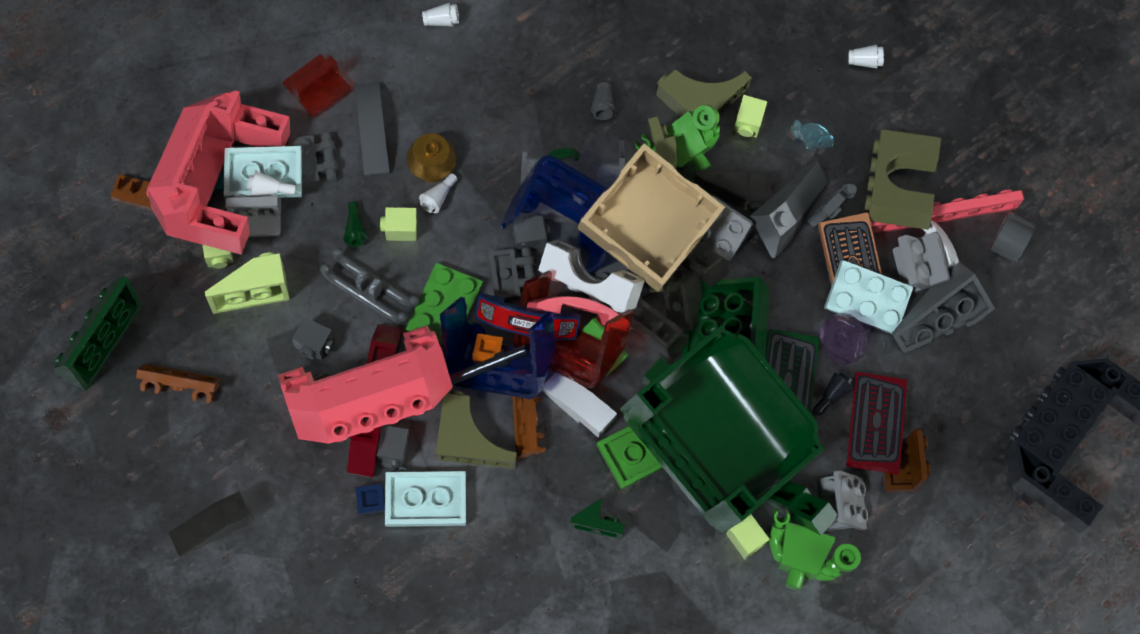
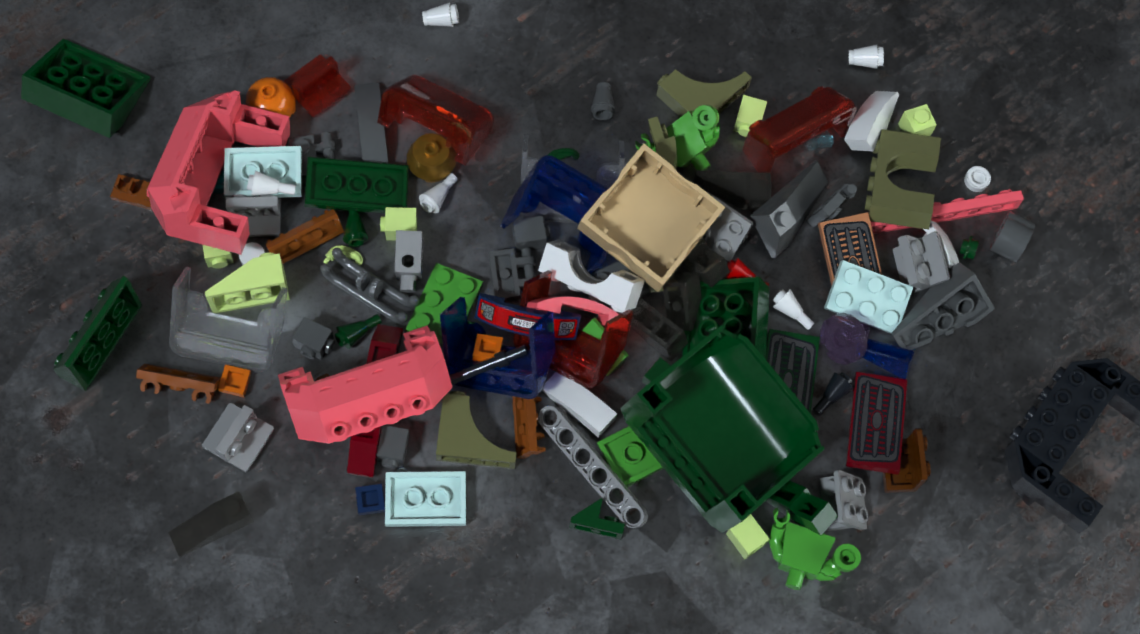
none -> dark green slope [21,38,150,138]
none -> clear windscreen [169,267,287,373]
none -> light grey bracket [202,403,274,472]
none -> orange tile [218,365,252,397]
none -> white tile [239,242,265,265]
none -> orange cylinder [246,77,296,118]
none -> dark orange plate [265,209,344,264]
none -> dark green tile [304,157,409,213]
none -> yellowish green piece [324,245,363,266]
none -> dark green cone [335,314,382,349]
none -> clear red windscreen [377,75,494,166]
none -> light grey torso [395,230,424,293]
none -> light grey beam [538,406,648,528]
none -> red cone [723,257,769,286]
none -> clear red windscreen [742,86,857,181]
none -> white cone [772,289,814,330]
none -> white slope [844,91,899,151]
none -> clear blue slope [858,338,915,380]
none -> yellowish green brick [898,104,937,136]
none -> dark green plate [959,236,979,260]
none -> white tile [964,166,991,192]

